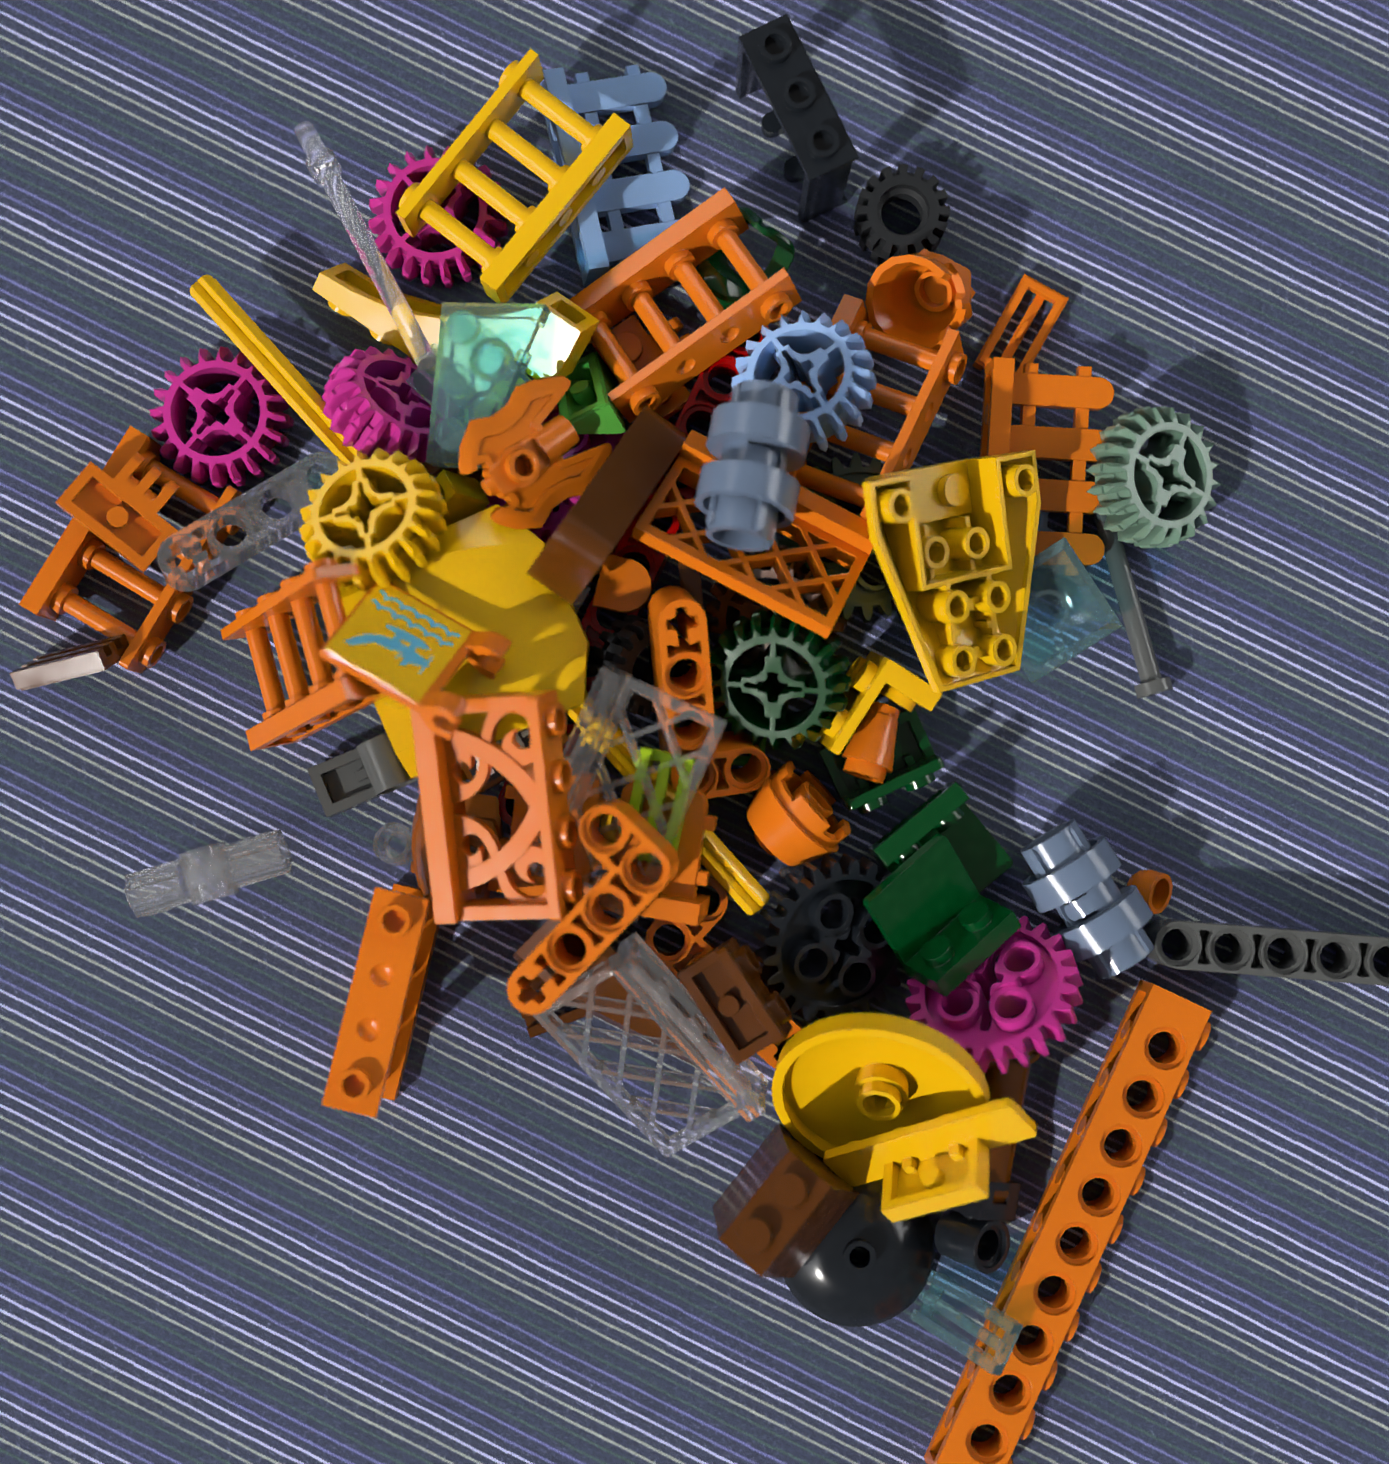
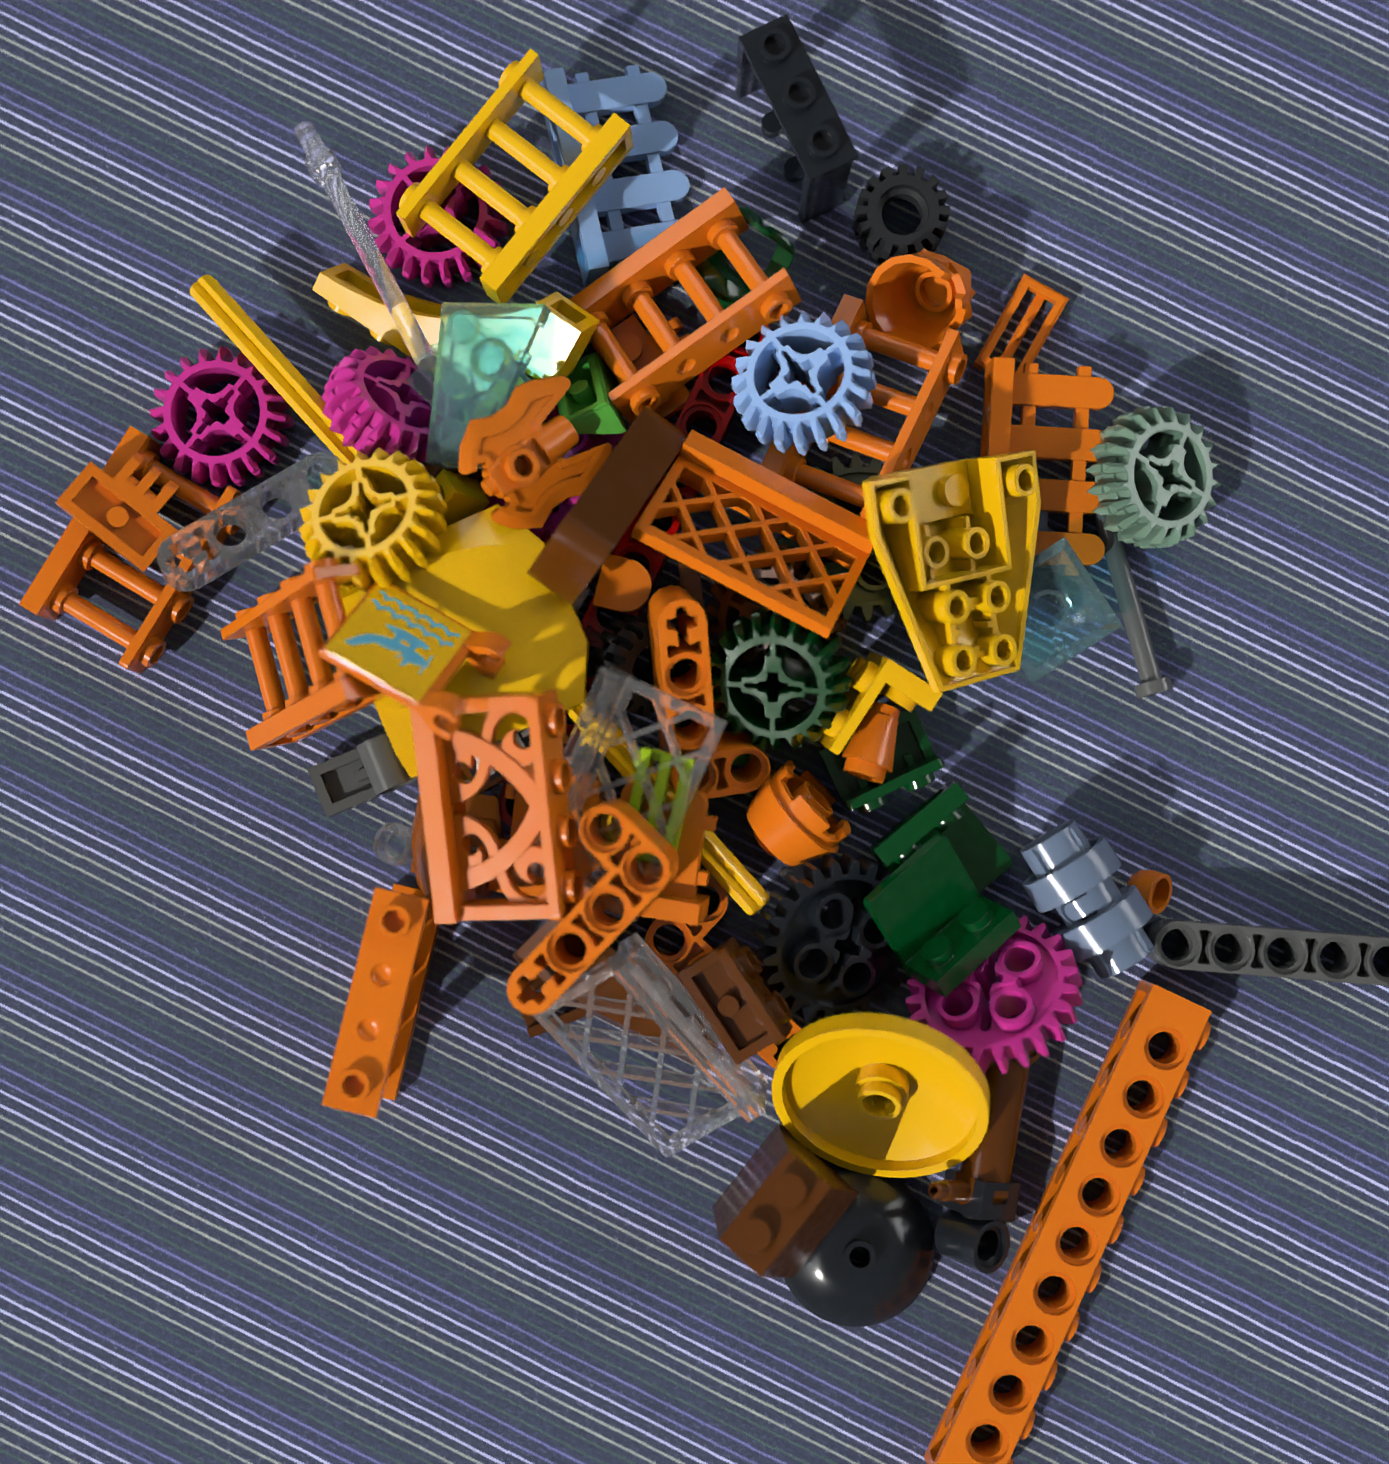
tile [9,634,129,691] -> none
clear piece [124,830,293,918] -> none
sand blue piece [695,380,811,552] -> none
yellow bracket [823,1098,1037,1223] -> none
clear light blue tile [910,1270,1024,1375] -> none

